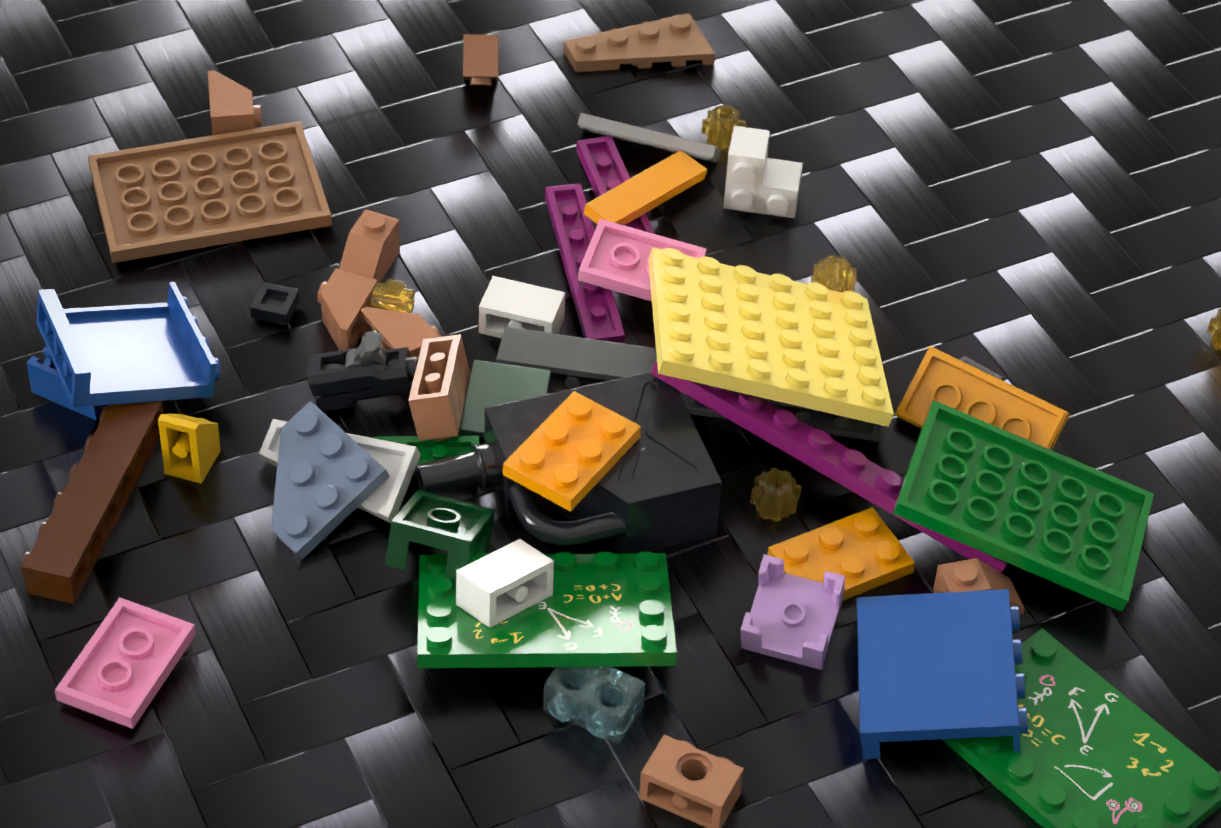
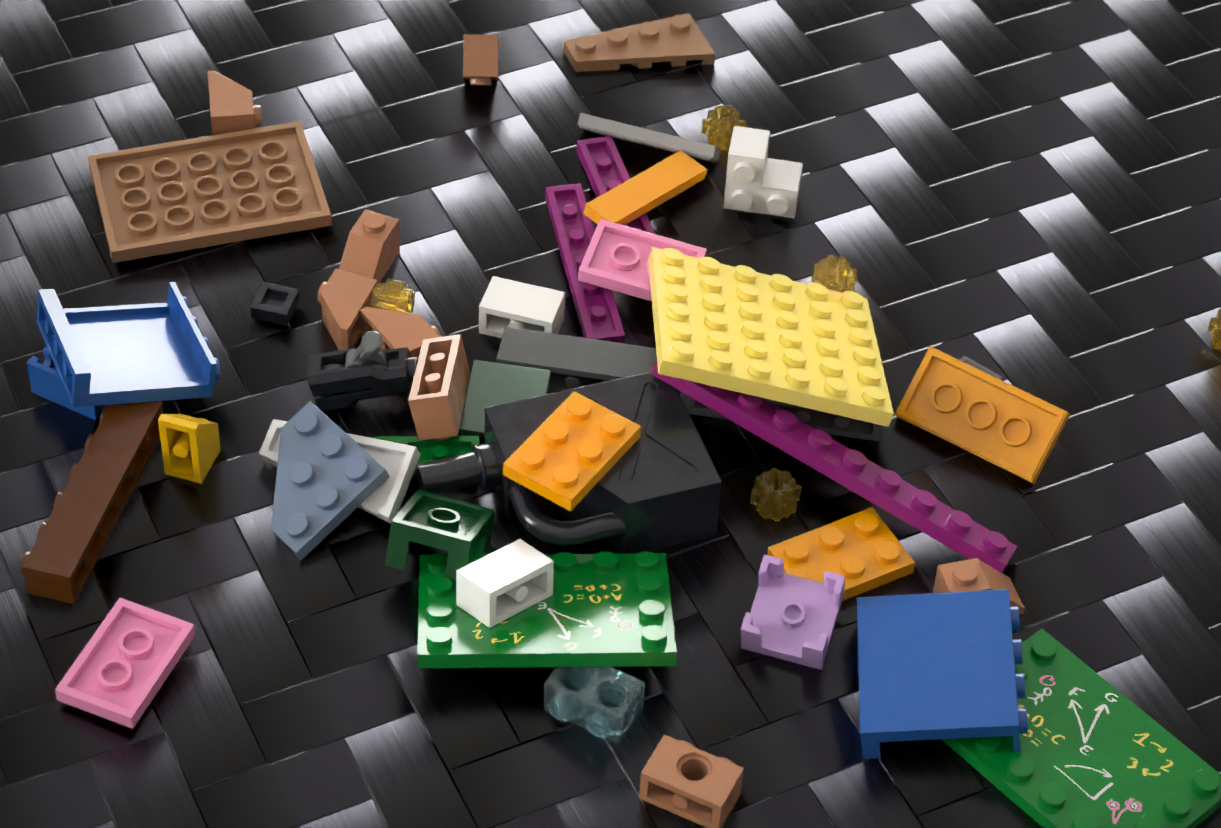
green plate [892,400,1154,611] -> none

